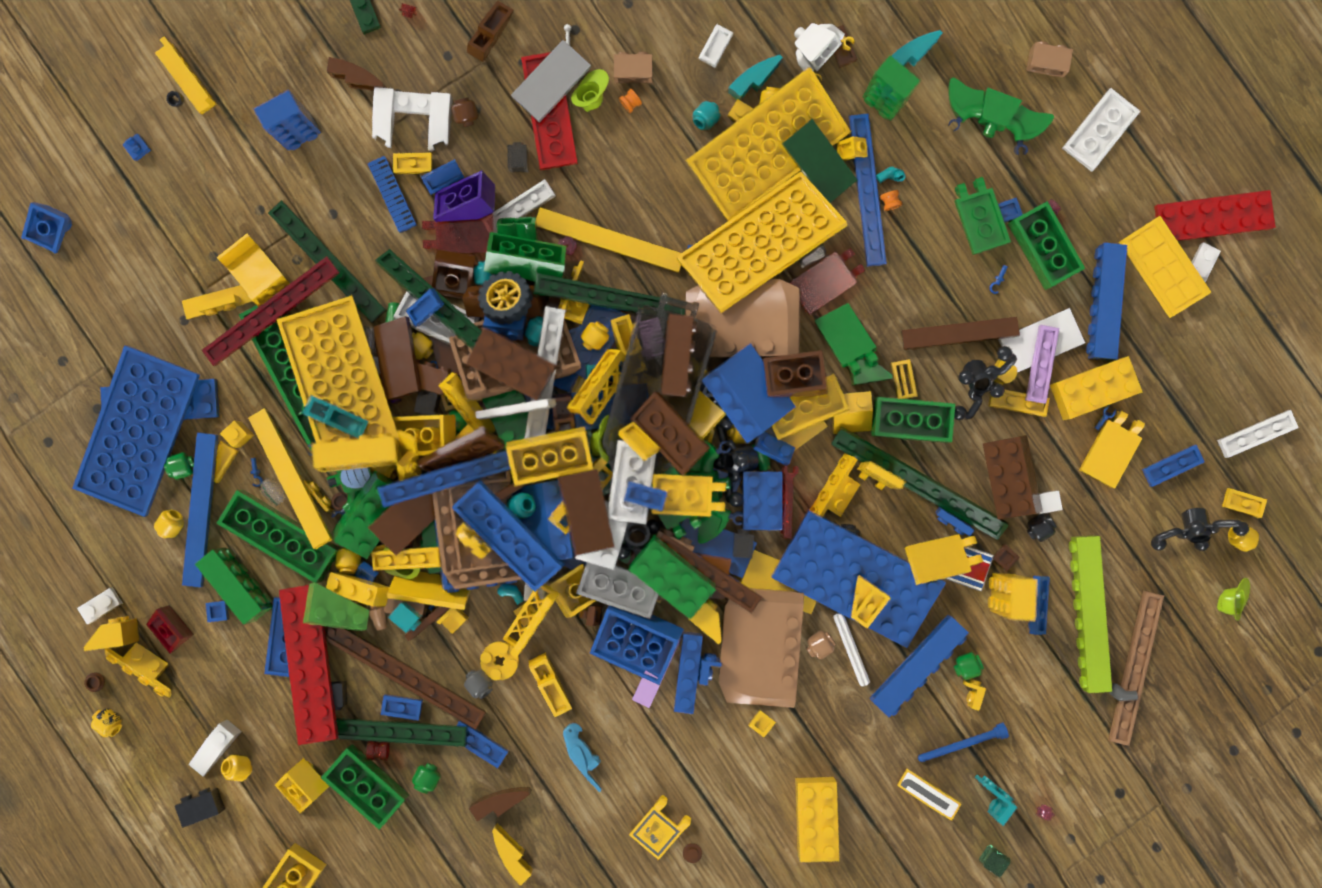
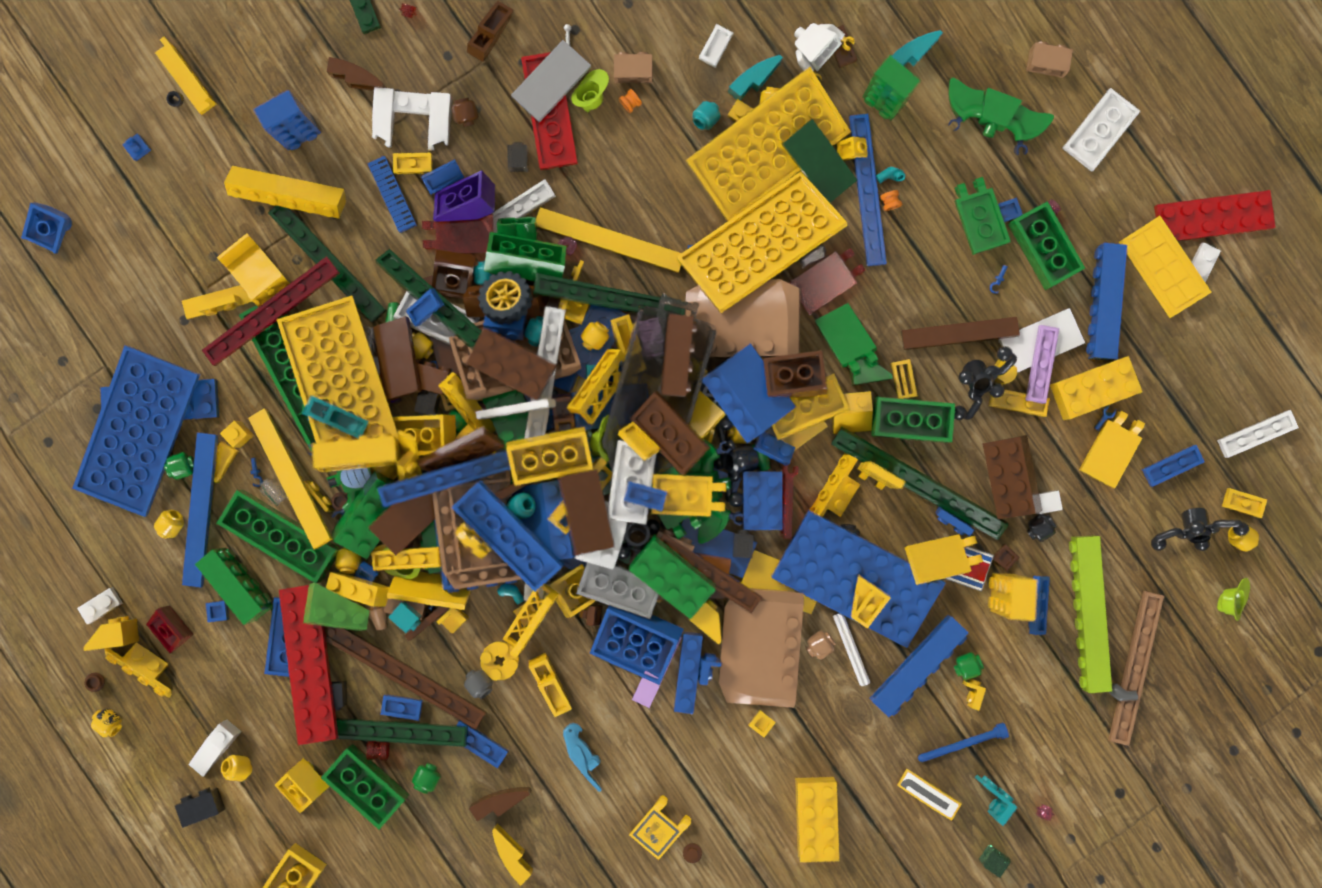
none -> yellow brick [224,166,346,218]

